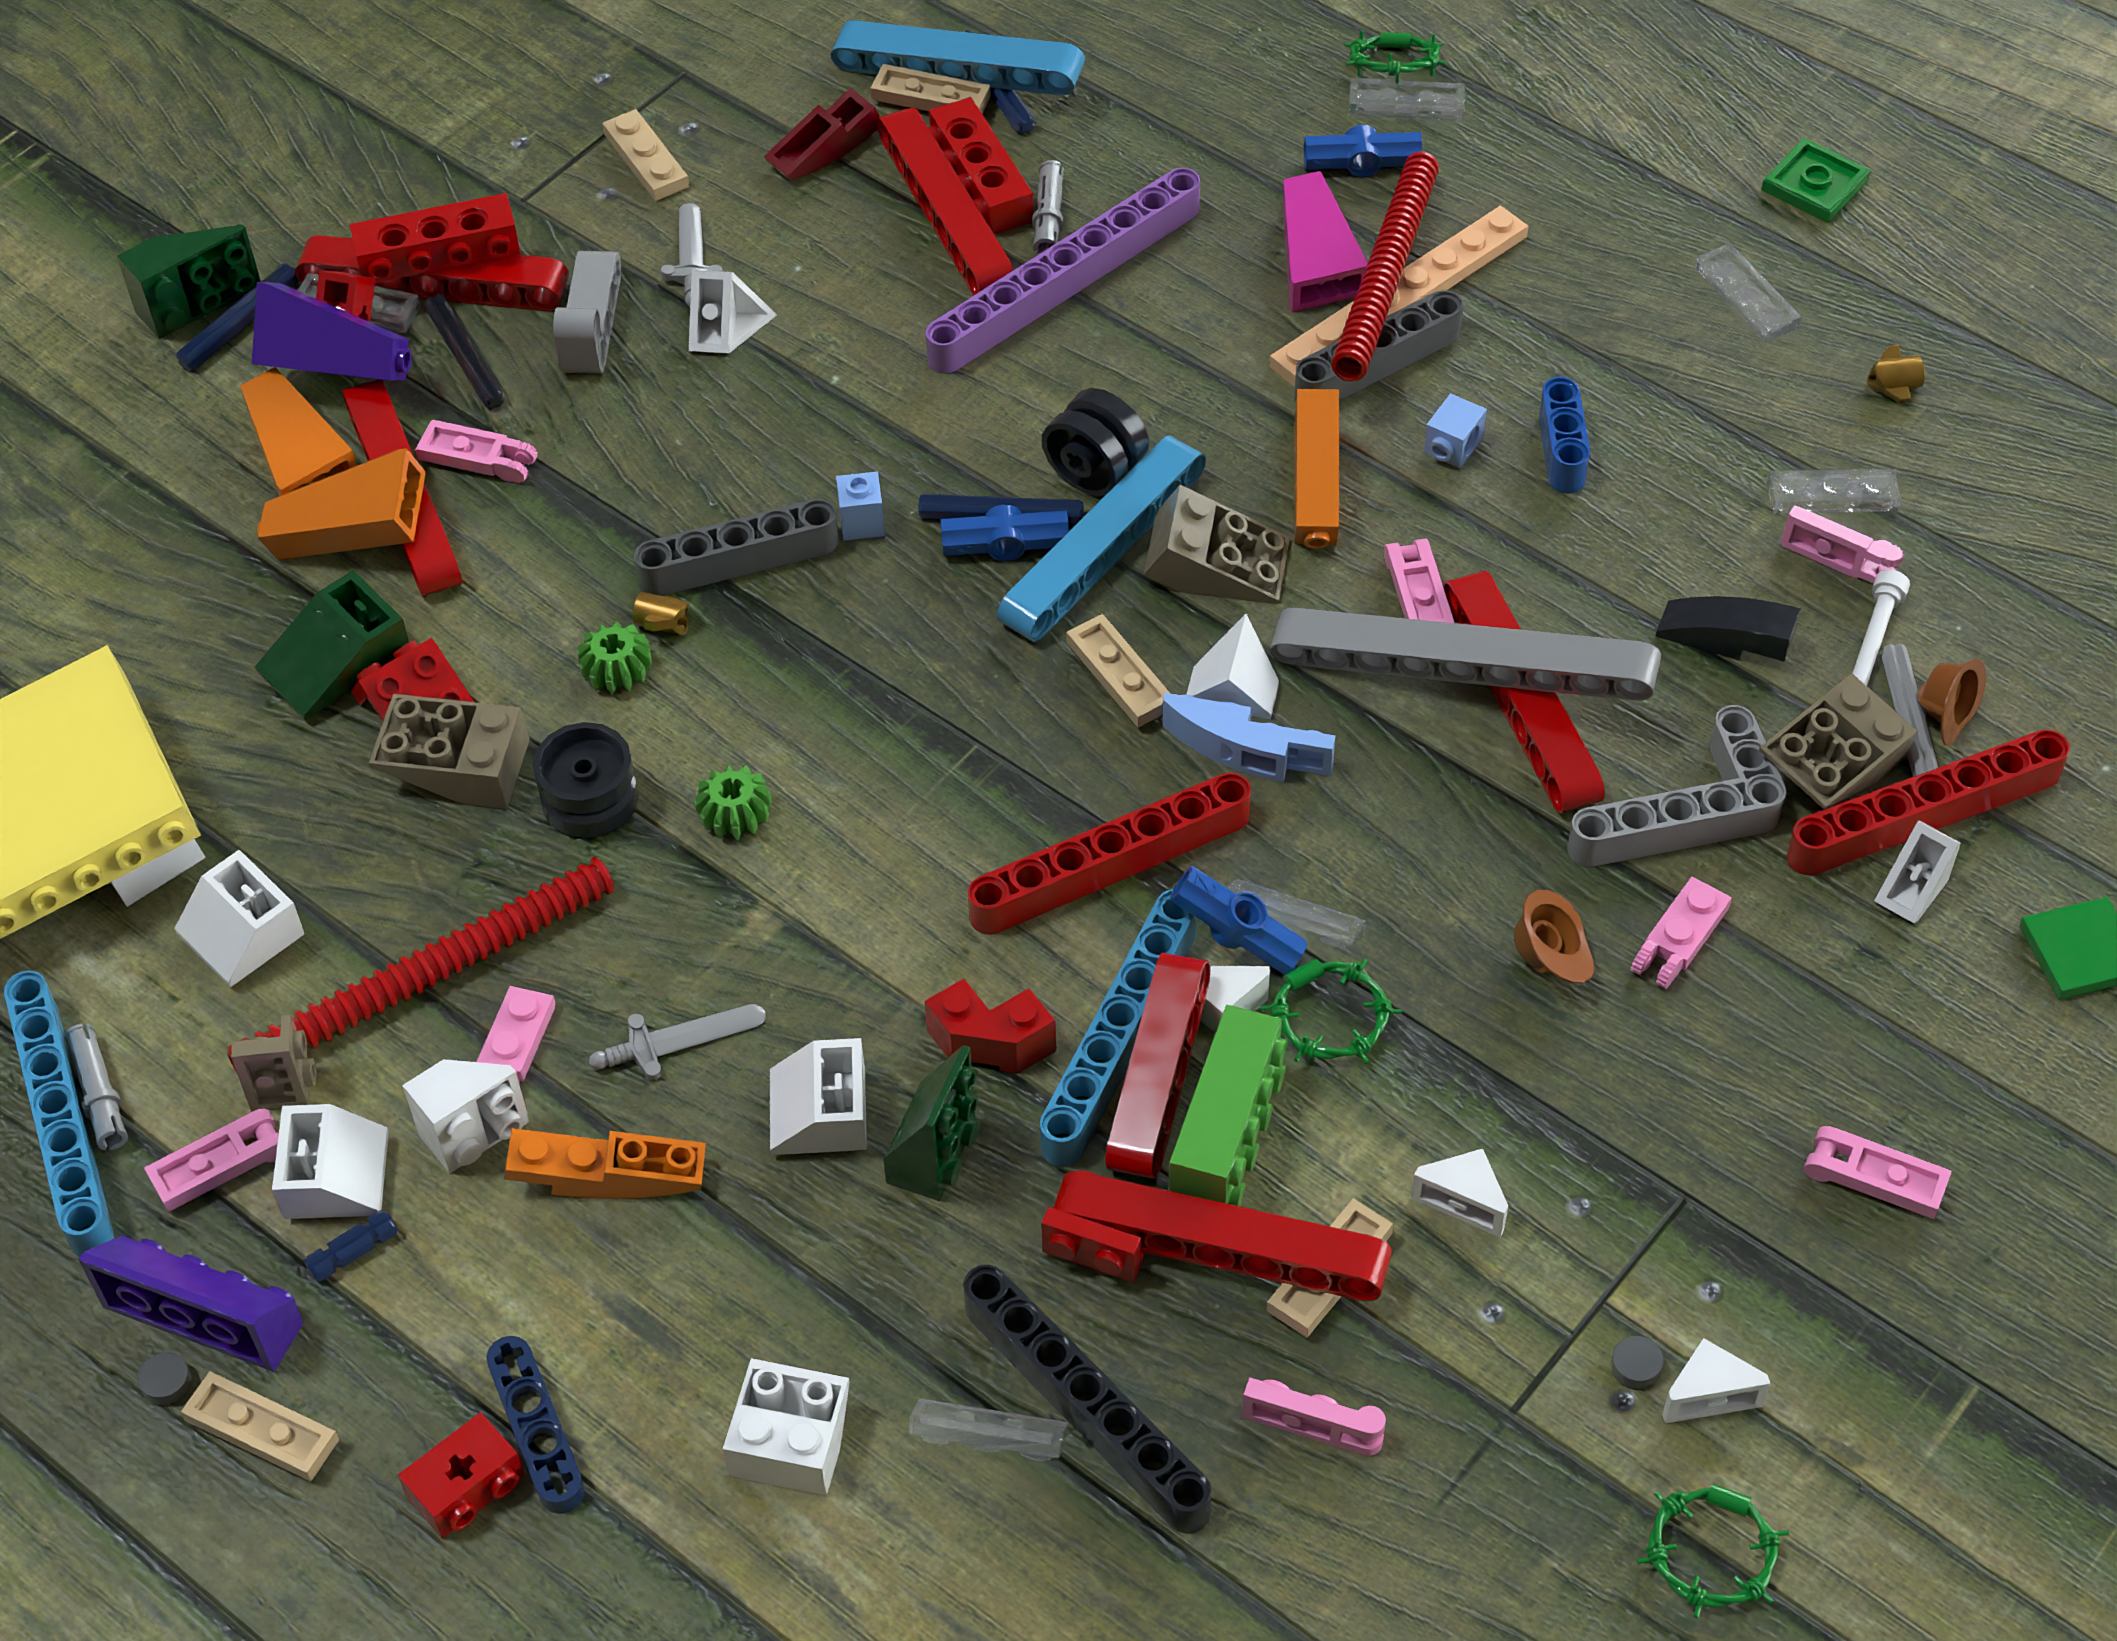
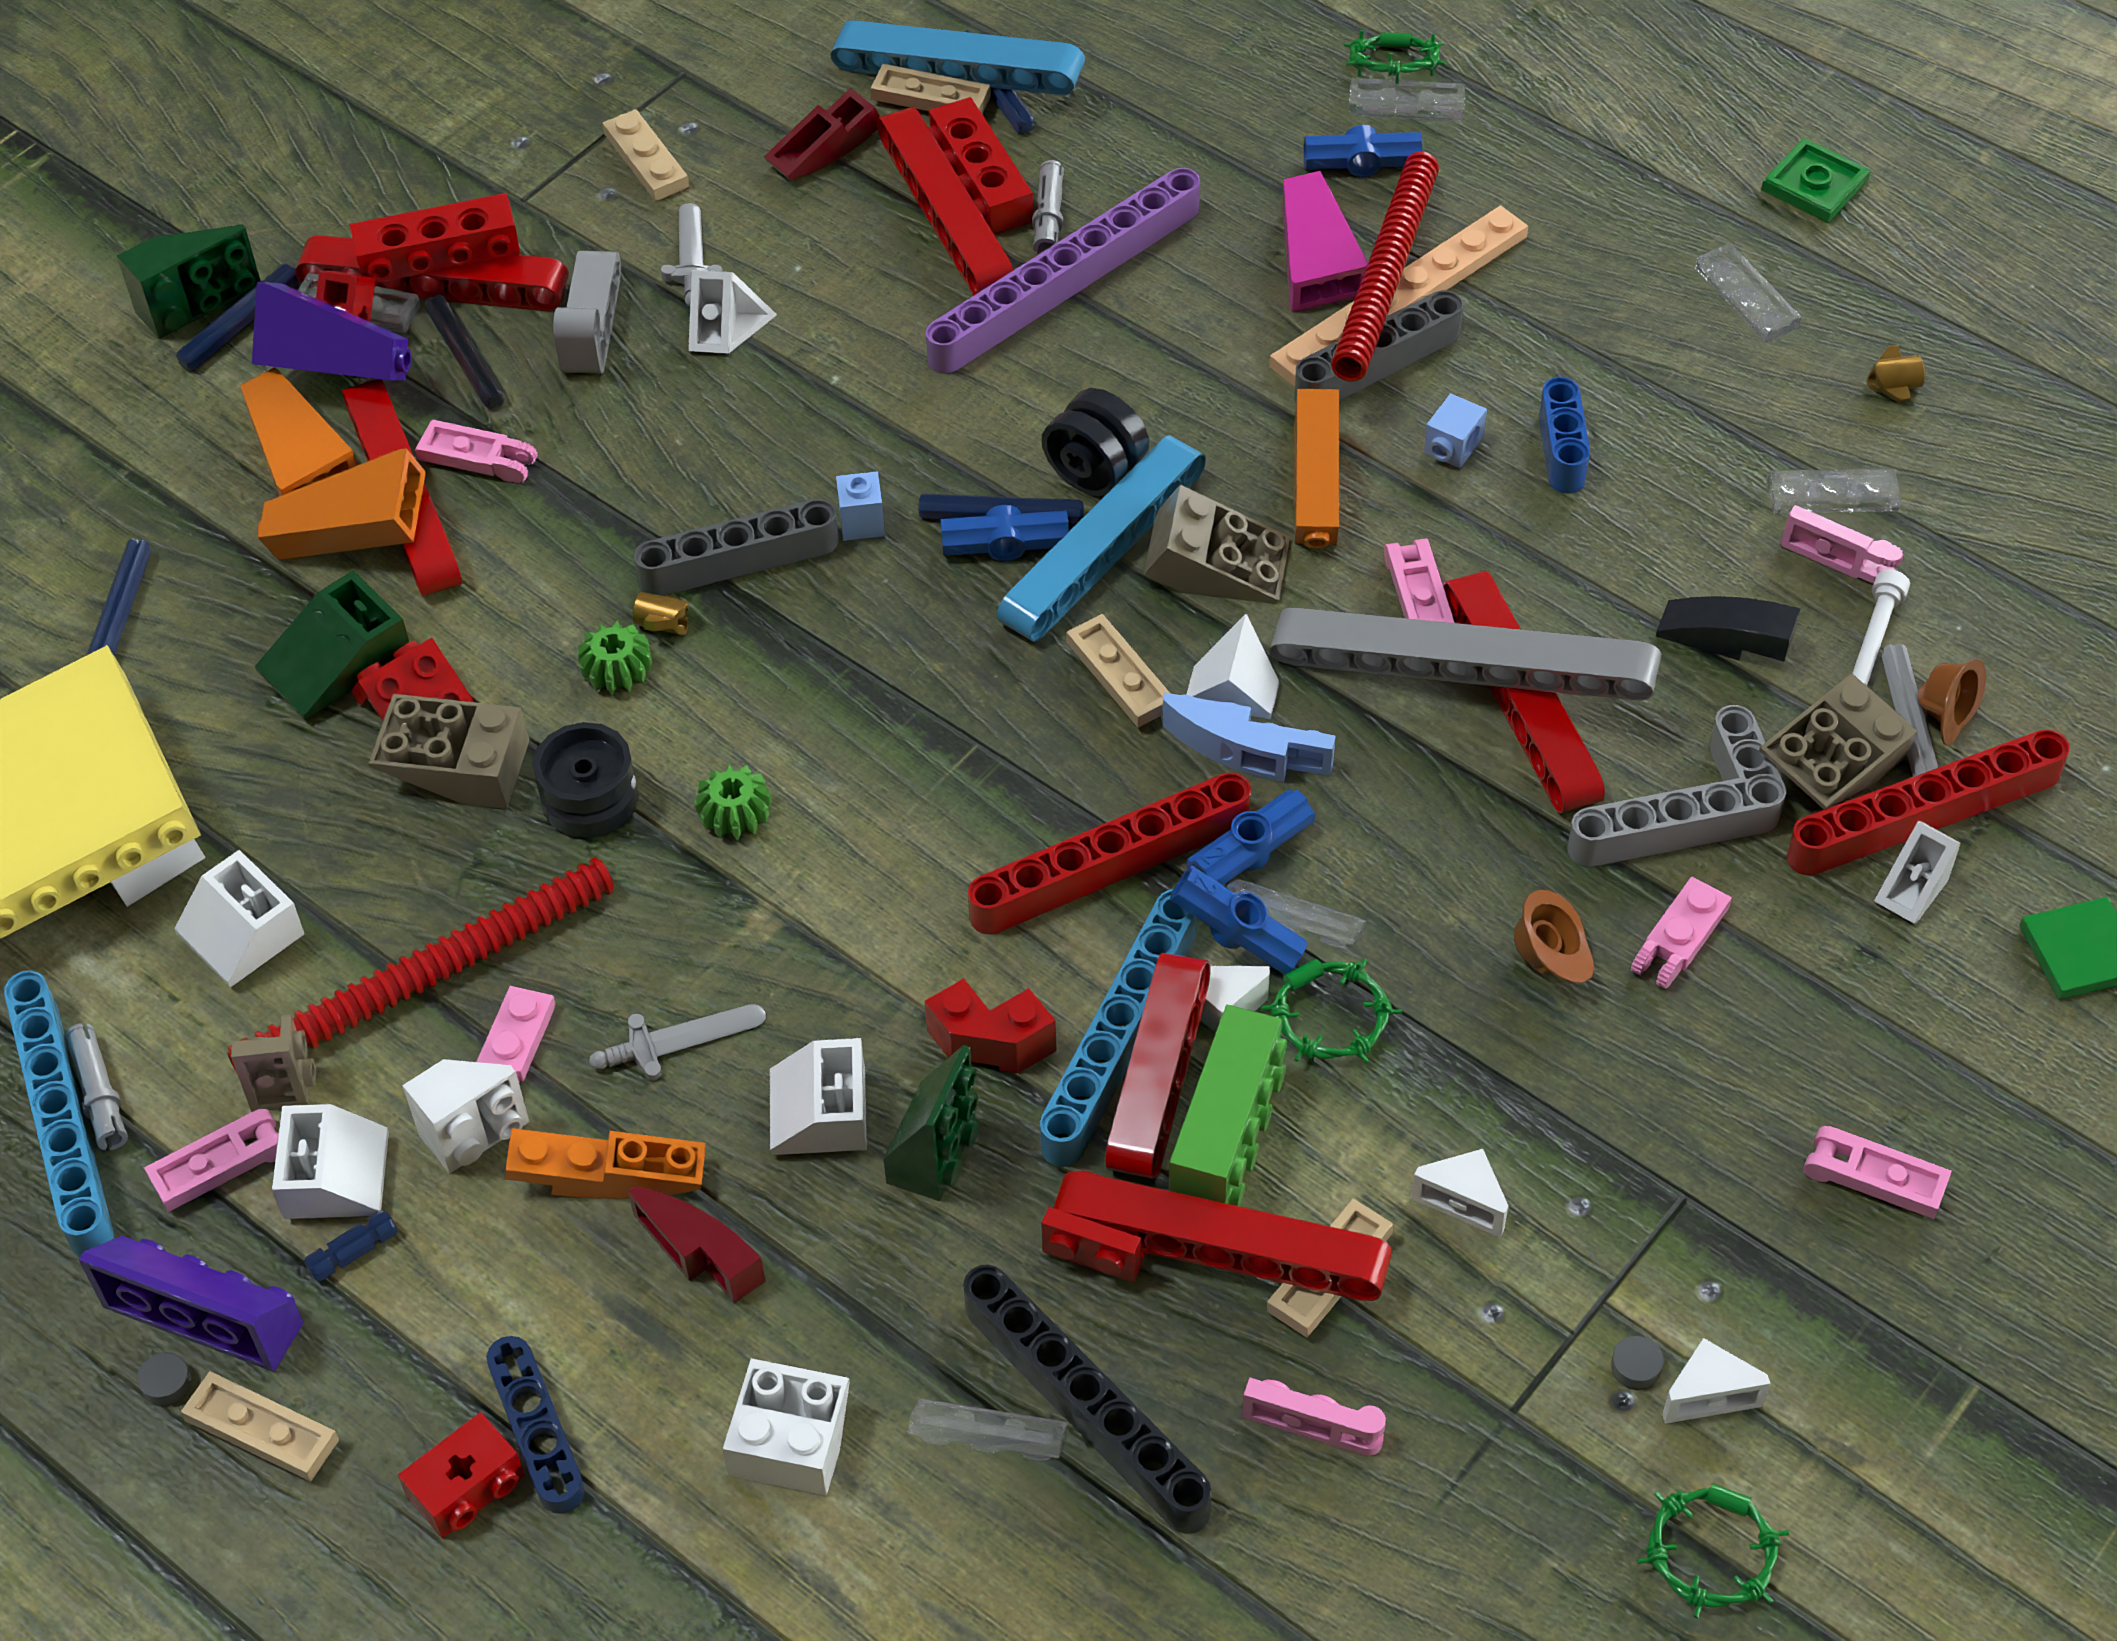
none -> dark blue axle [86,538,151,656]
none -> dark red slope [628,1186,766,1303]
none -> blue piece [1186,789,1315,885]

